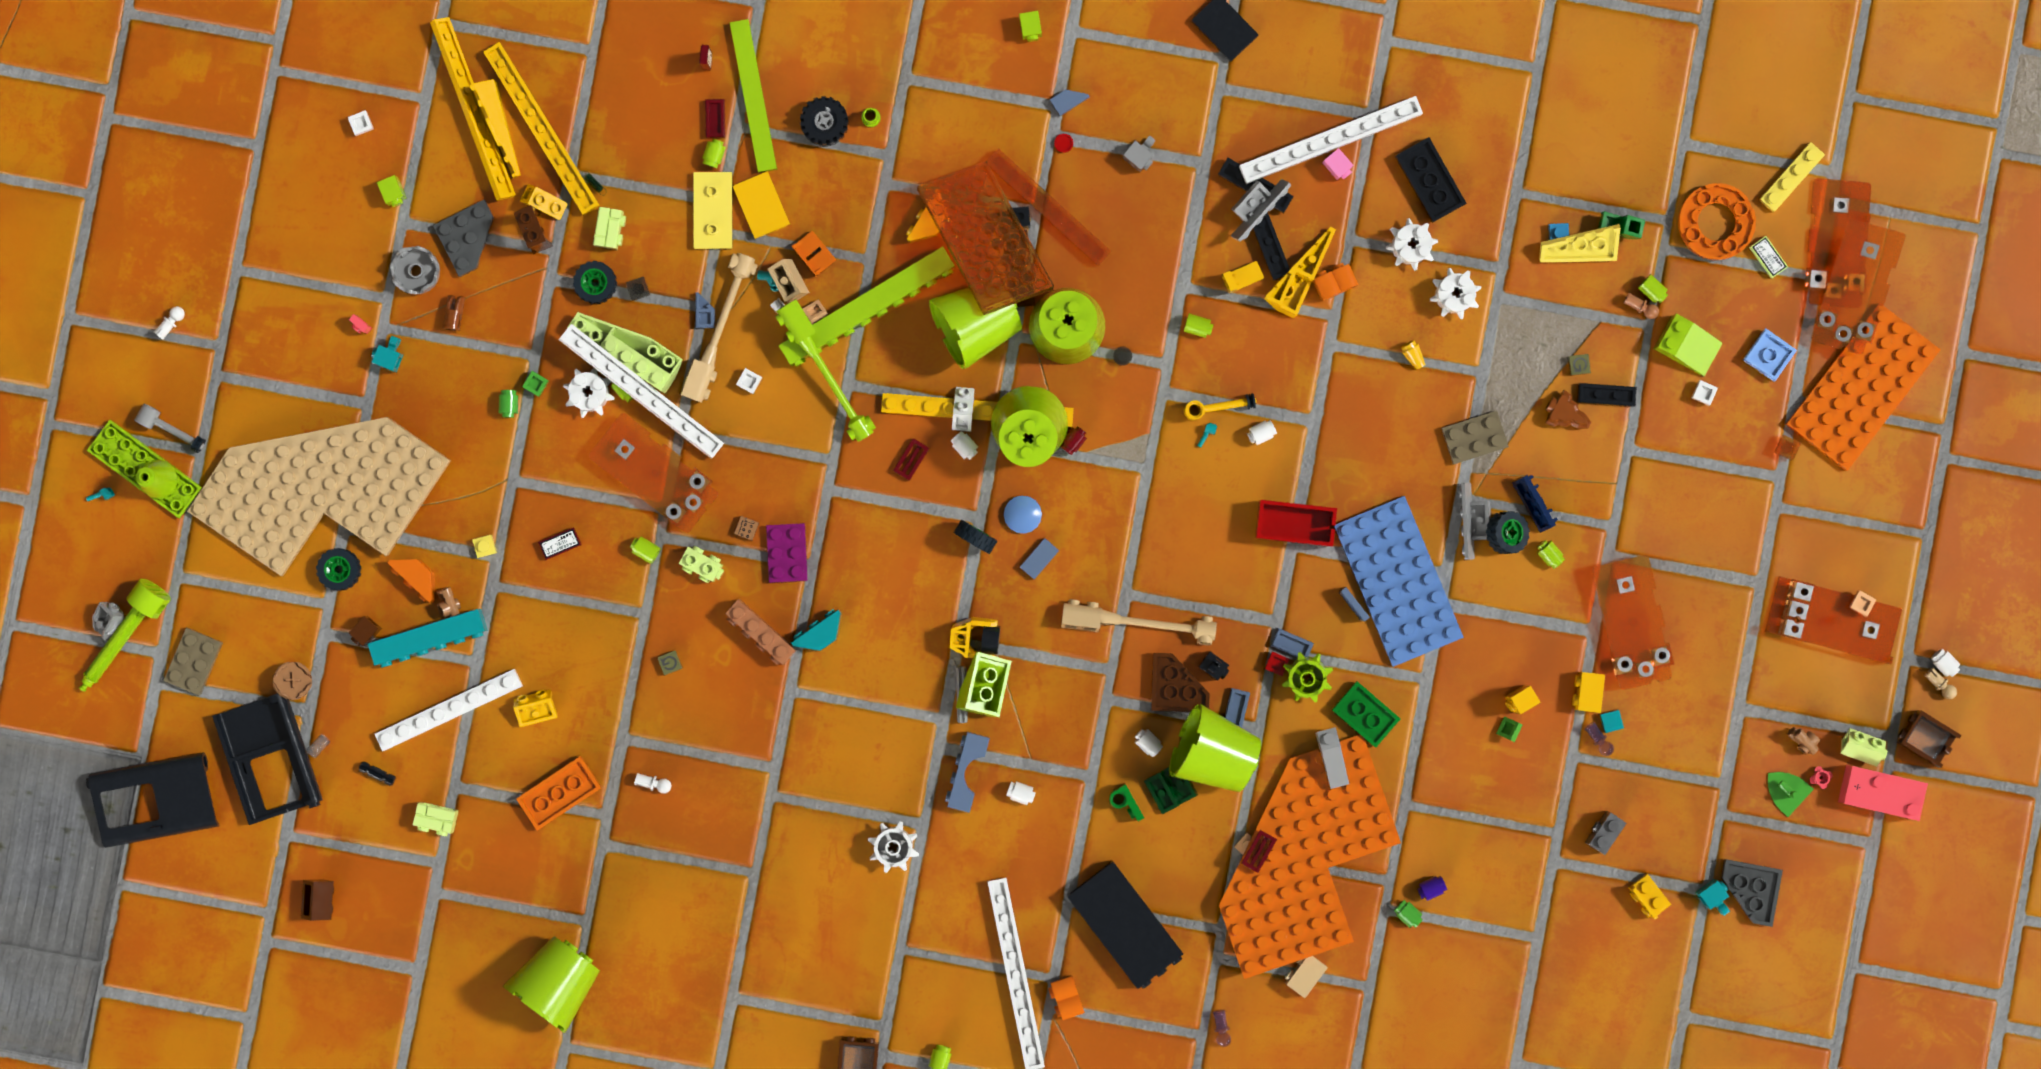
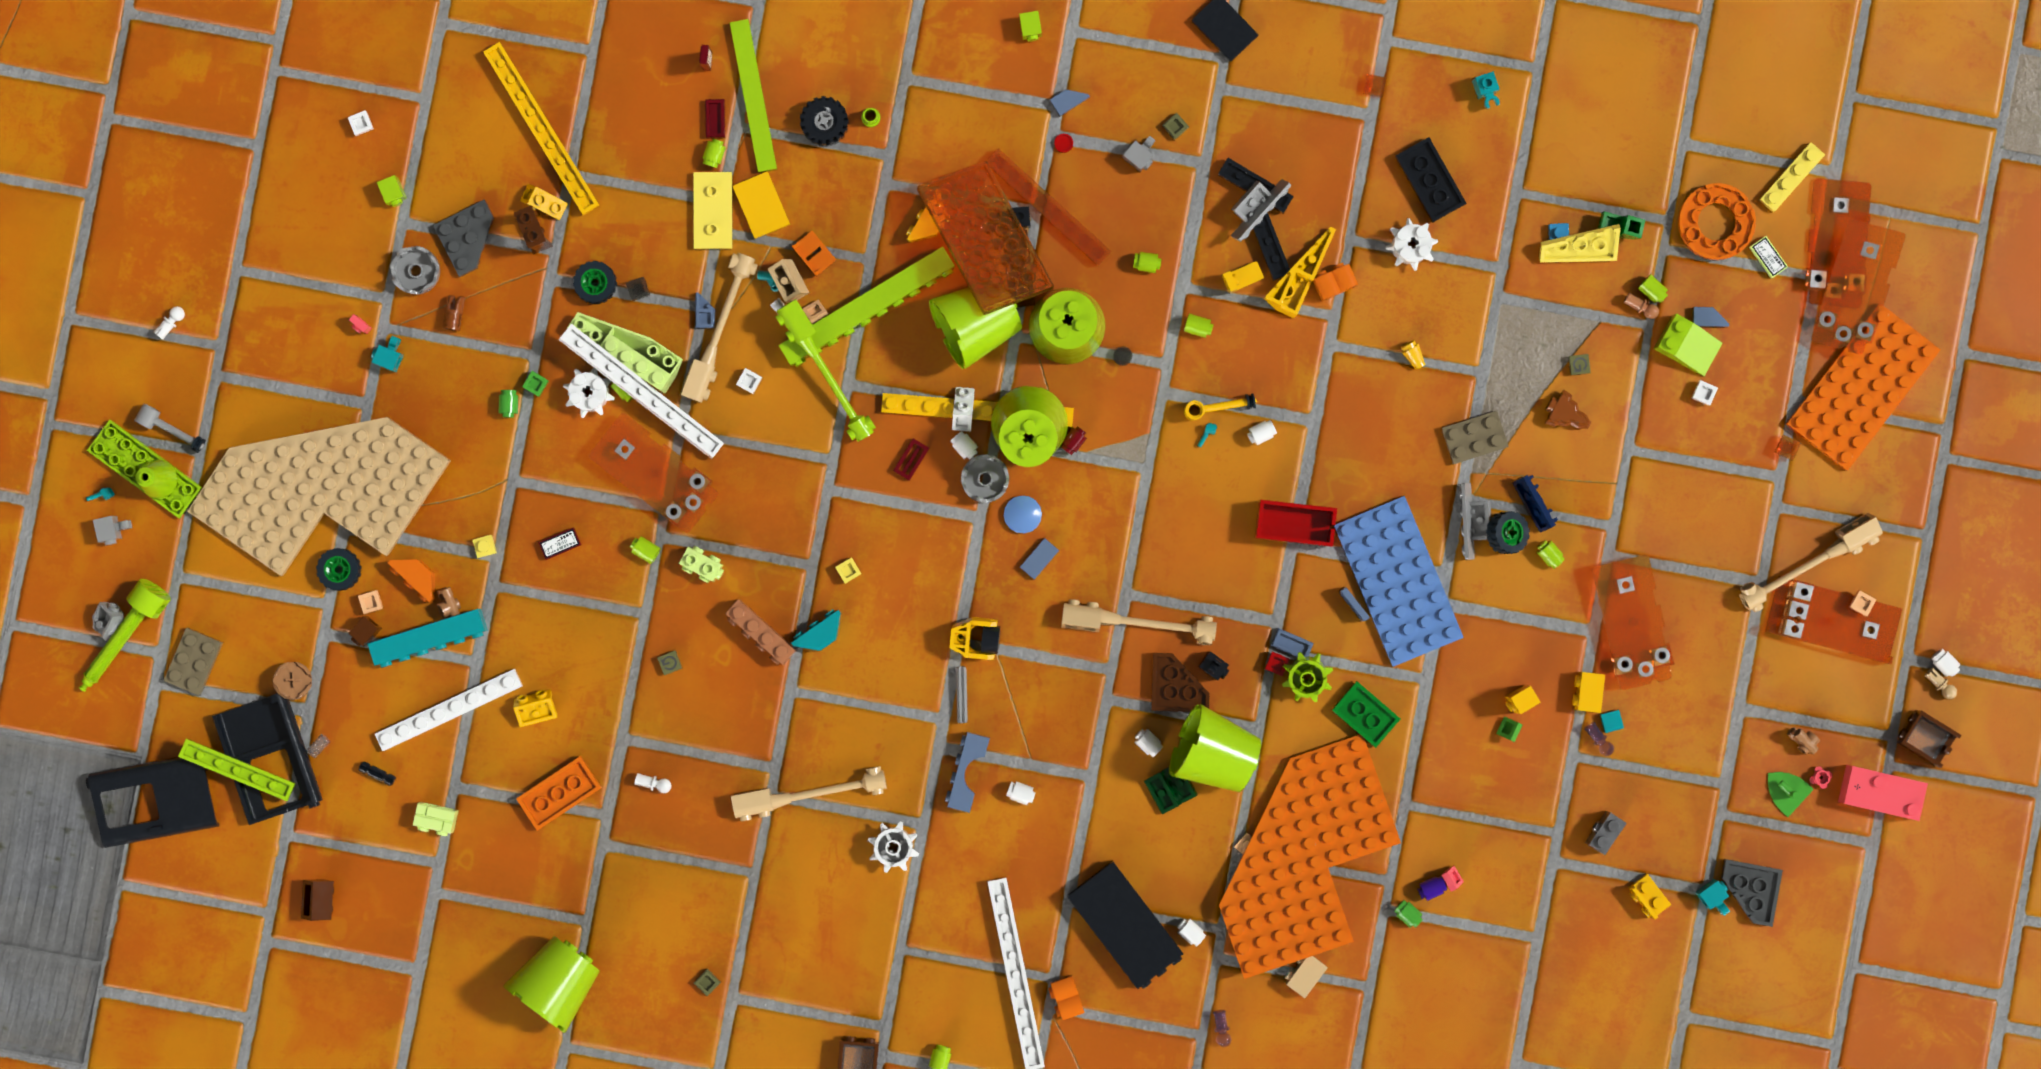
yellow plate [430,17,516,201] -> none
yellow wedge [469,79,521,178] -> none
clear green piece [582,171,607,195] -> none
yellowish green brick [593,207,626,250] -> none
medium nougat tile [734,516,759,541] -> none
magenta plate [766,523,808,583] -> none
black wheel [953,519,997,554] -> none
lime slope [956,652,1012,717] -> none
green plate [1109,784,1144,822] -> none
sand blue tile [1224,688,1250,728] -> none
white plate [1239,96,1423,184] -> none
dark red tile [1241,830,1277,873] -> none
light grey slope [1315,727,1349,789] -> none
bright pink brick [1323,148,1354,180] -> none
white brick [1430,268,1481,319] -> none
black tile [1577,383,1637,407] -> none
light blue plate [1742,328,1797,382] -> none
yellowish green brick [1841,728,1888,767] -> none
none -> light grey brick [93,516,133,546]
none -> lime plate [178,739,296,801]
none -> light nougat plate [358,590,383,614]
none -> olive tile [694,969,721,996]
none -> tan bar [731,766,887,821]
none -> light yellow plate [835,557,862,584]
none -> light grey plate [961,454,1009,503]
none -> lime brick [1133,252,1161,273]
none -> olive tile [1162,113,1189,140]
none -> white brick [1177,918,1206,947]
none -> clear orange plate [1363,74,1386,98]
none -> coral plate [1441,866,1464,892]
none -> teal brick [1472,71,1500,109]
none -> sand blue tile [1692,307,1729,327]
none -> tan bar [1739,513,1883,612]

